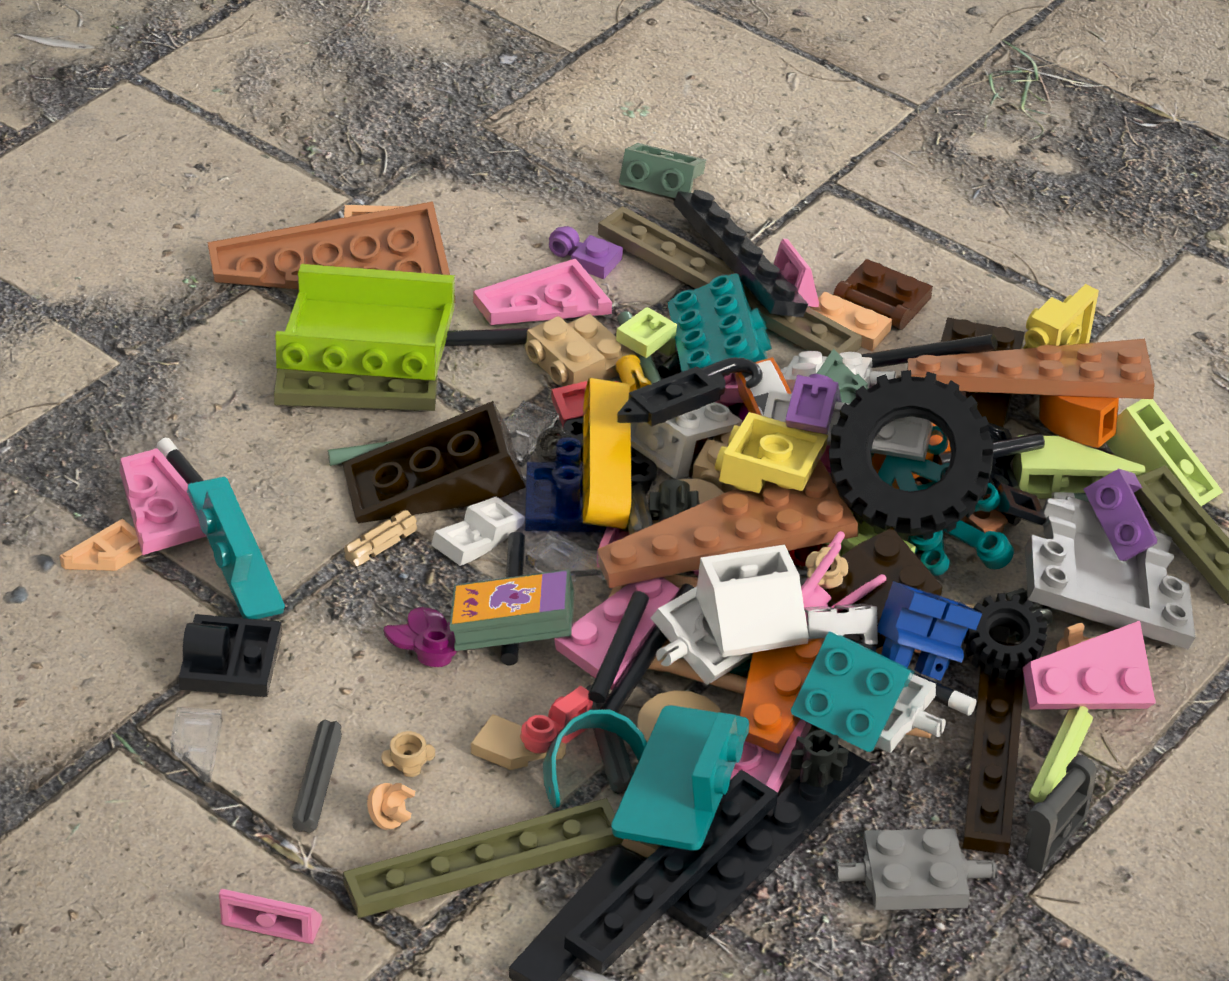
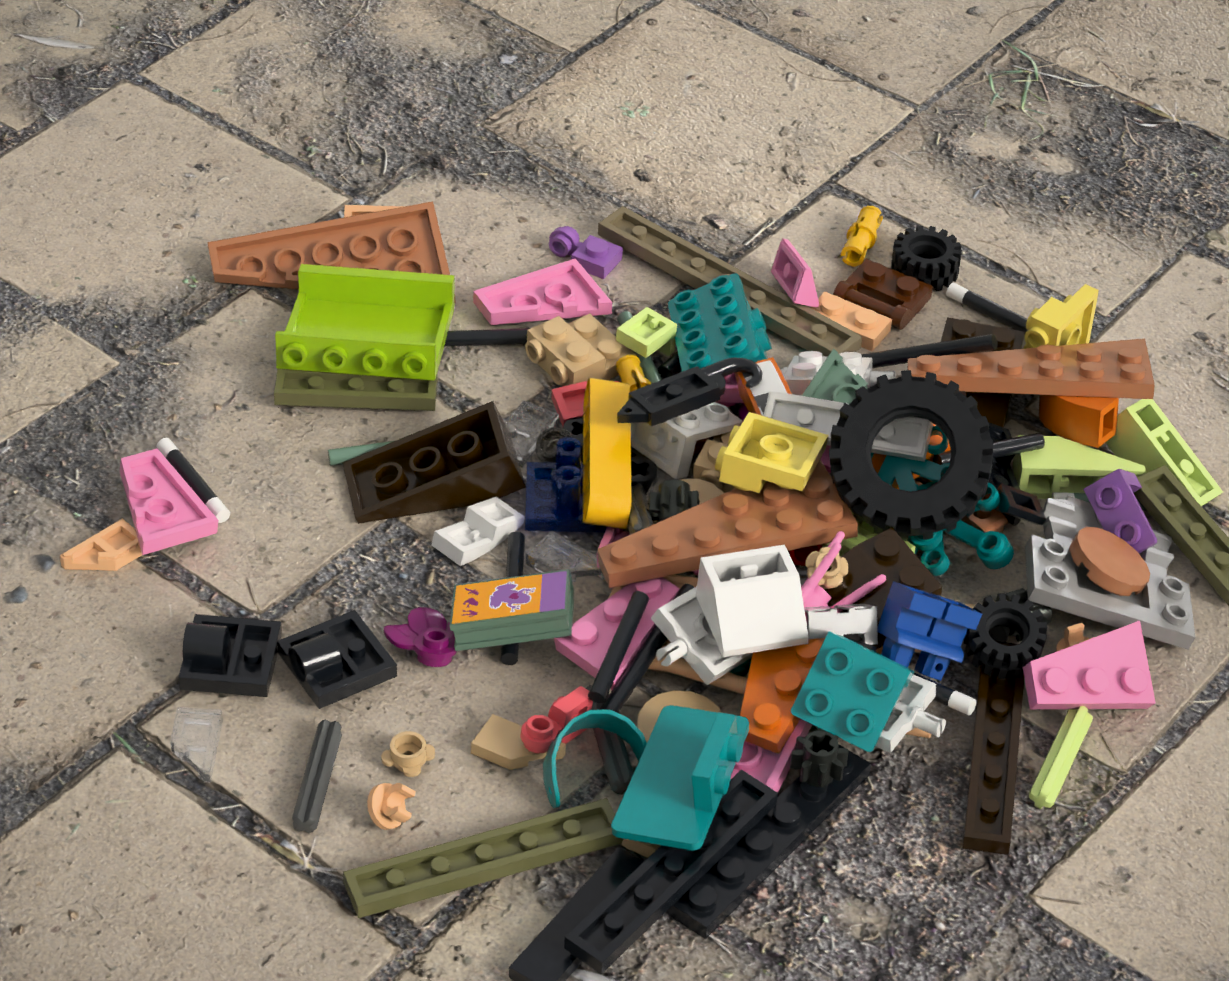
teal bracket [187,477,285,619] -> none
bright pink slope [219,889,322,944] -> none
tan axle [344,510,417,567] -> none
sand green bracket [619,143,706,198] -> none
black plate [673,190,808,317] -> none
medium lavender bracket [785,374,842,434] -> none
light grey plate [835,829,996,910] -> none
dark grey plate [1025,755,1097,873] -> none
none -> black plate [277,610,397,709]
none -> yellow pin [840,206,883,267]
none -> black tyre [891,226,962,291]
none -> black bar [946,282,1028,333]
none -> nougat tile [1069,527,1150,596]

